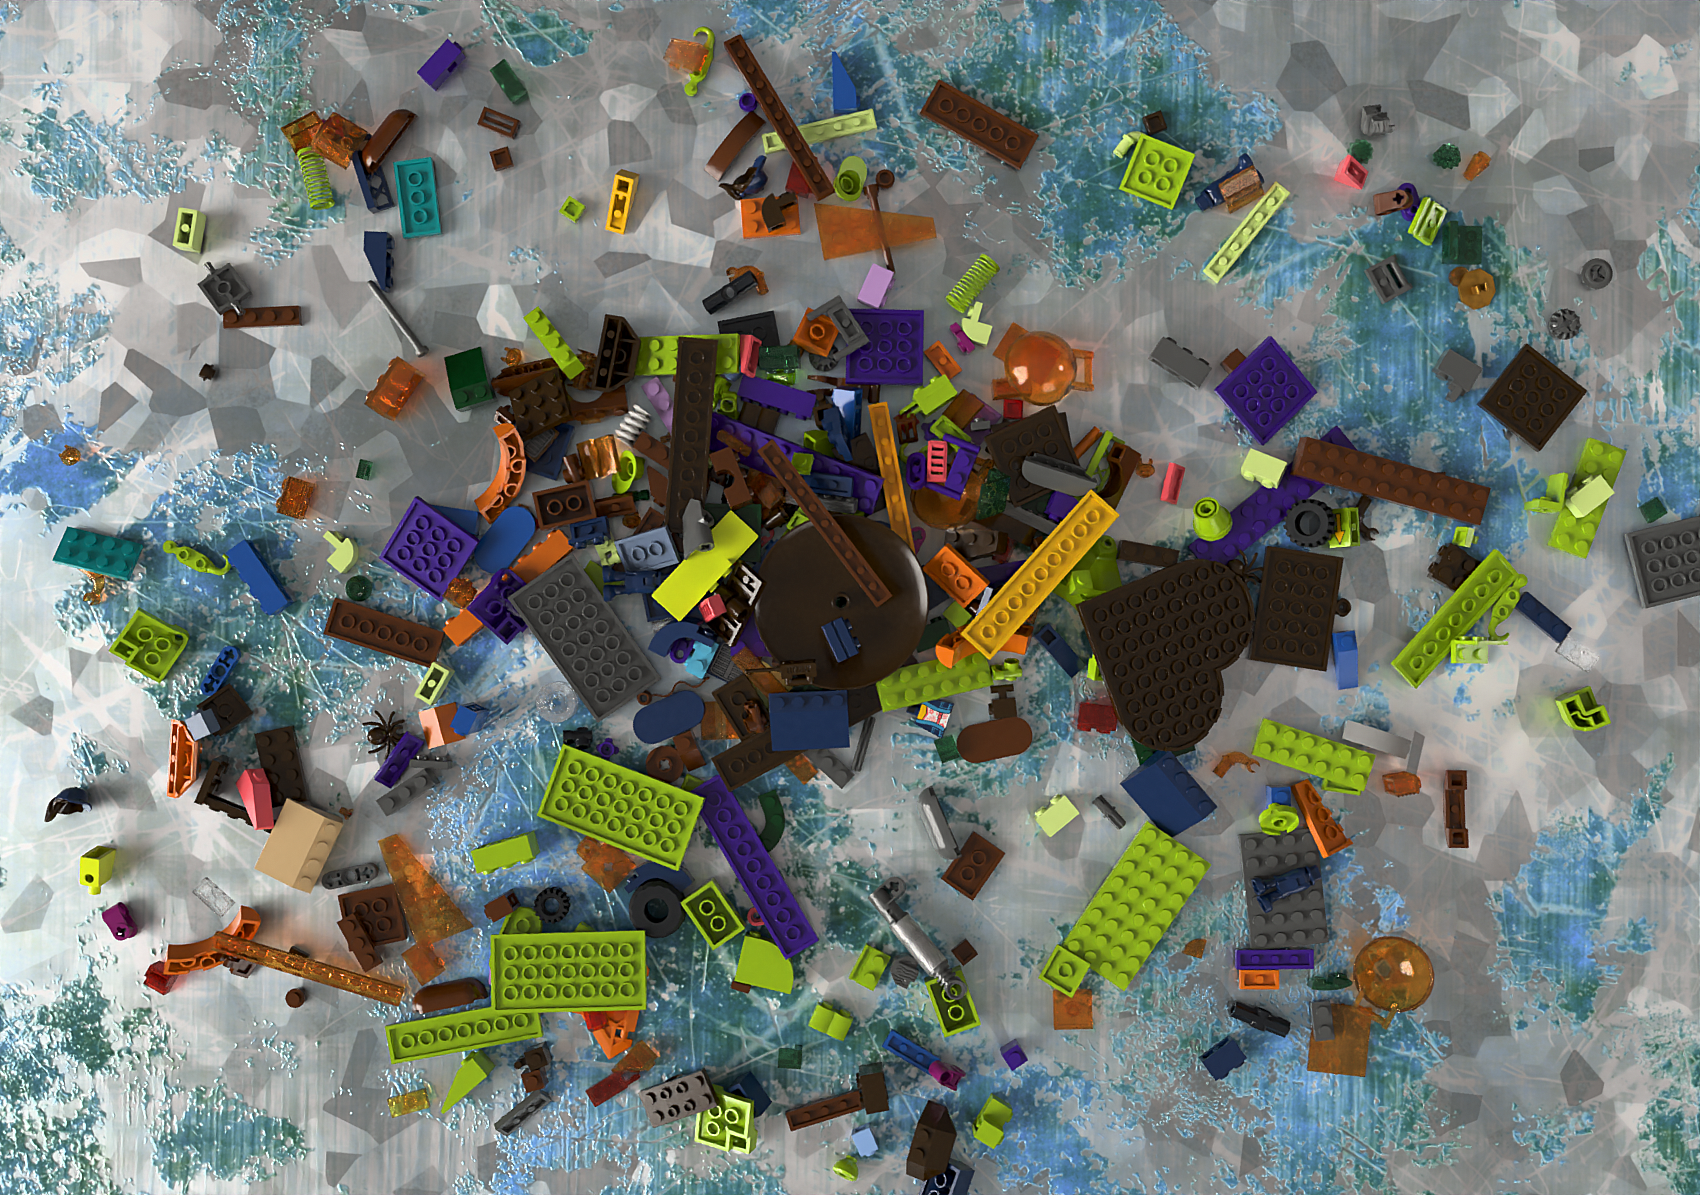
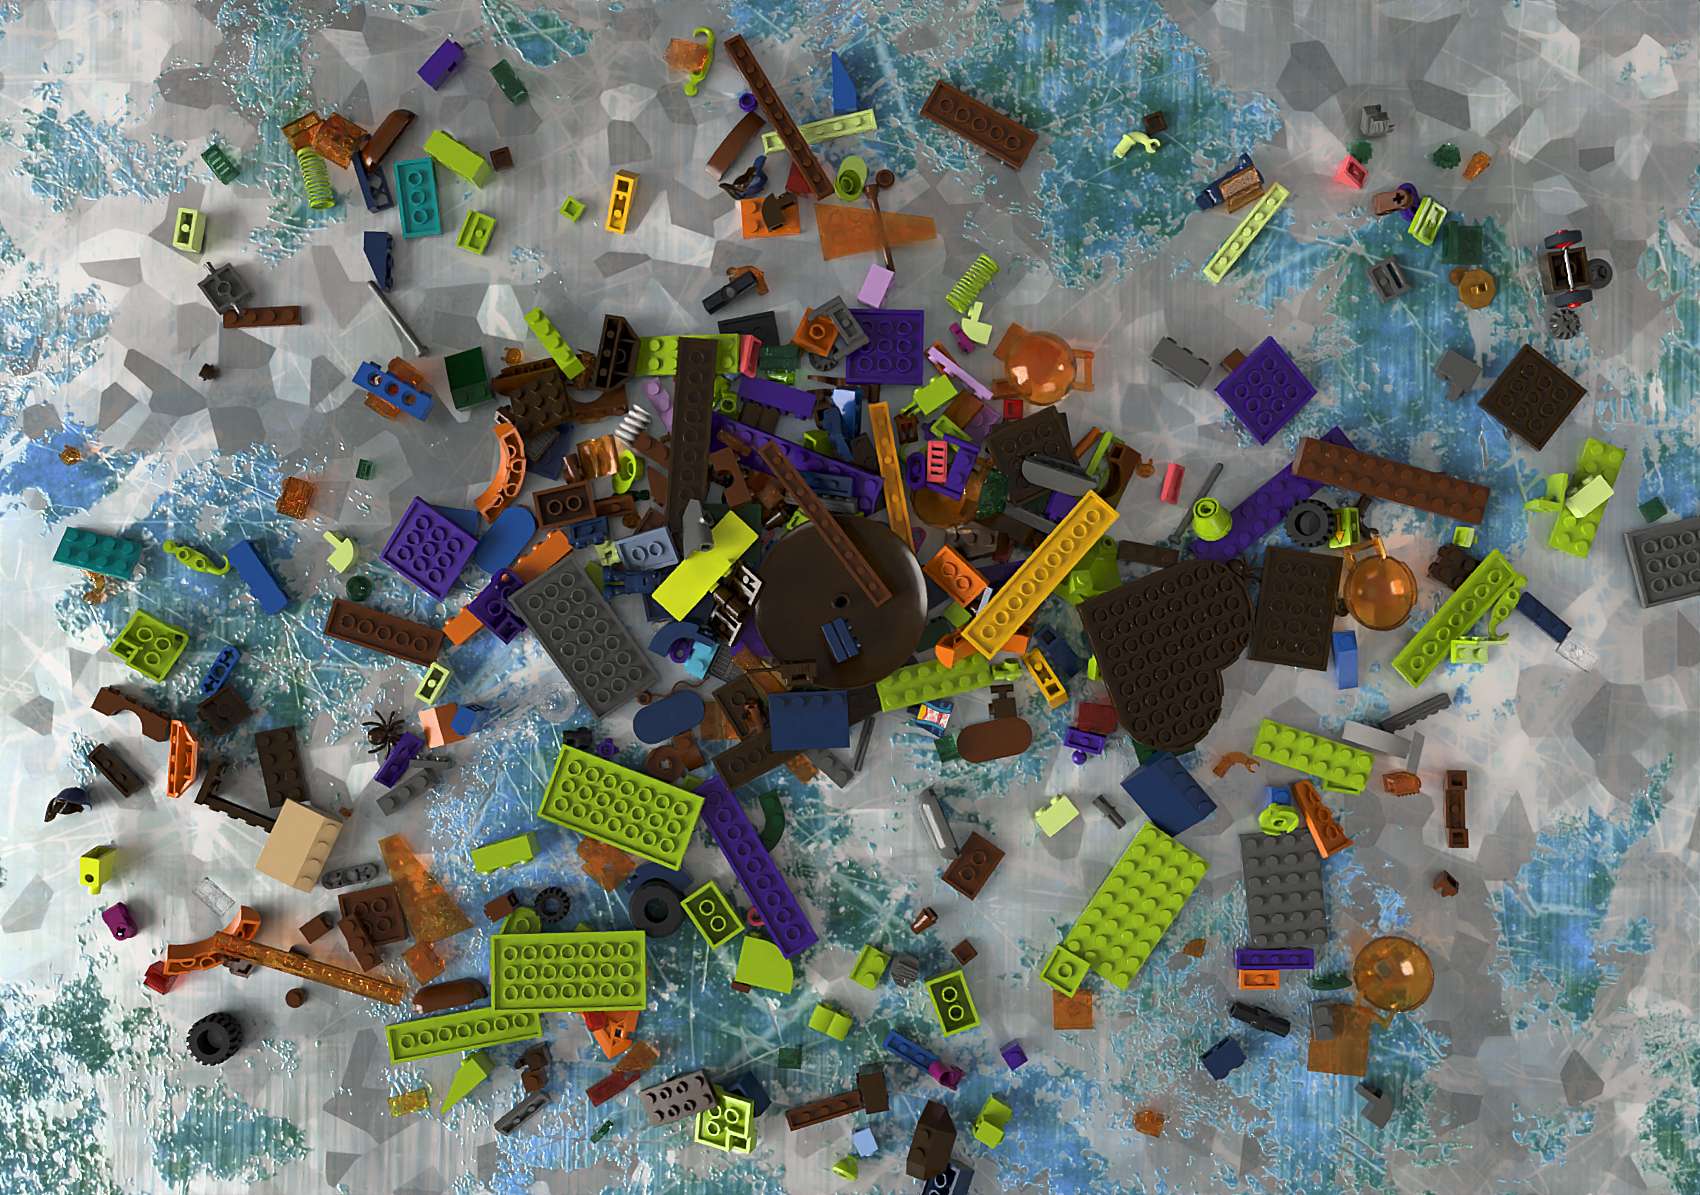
brick [185,708,221,741] -> none
coral slope [236,768,274,830] -> none
clear orange brick [442,577,478,610] -> none
reddish brown tile [477,106,521,140] -> none
coral slope [698,594,727,623] -> none
lime plate [791,452,814,475] -> none
piece [868,877,968,1000] -> none
dark grey plate [970,418,991,432] -> none
lime plate [1119,133,1196,210] -> none
yellowish green brick [1241,448,1287,489] -> none
dark blue piece [1252,865,1322,913] -> none
lime brick [1554,686,1611,732] -> none
none -> dark brown plate [87,743,143,798]
none -> reddish brown arch [91,685,173,742]
none -> black tyre [186,1012,243,1066]
none -> clear green slope [200,144,240,185]
none -> reddish brown brick [299,912,334,944]
none -> blue brick [352,361,436,422]
none -> lime brick [423,129,492,189]
none -> lime plate [455,209,497,256]
none -> clear green tile [590,1120,614,1144]
none -> reddish brown cone [910,907,938,935]
none -> lavender plate [927,346,994,400]
none -> yellow slope [1021,647,1069,710]
none -> dark purple plate [1063,726,1106,765]
none -> clear orange brick [1132,1110,1165,1138]
none -> dark grey bar [1168,463,1224,545]
none -> clear orange windscreen [1342,535,1418,631]
none -> dark grey brick [1354,1083,1392,1129]
none -> dark grey piece [1378,693,1452,734]
none -> reddish brown tile [1434,870,1459,897]
none -> brick [1538,229,1593,309]

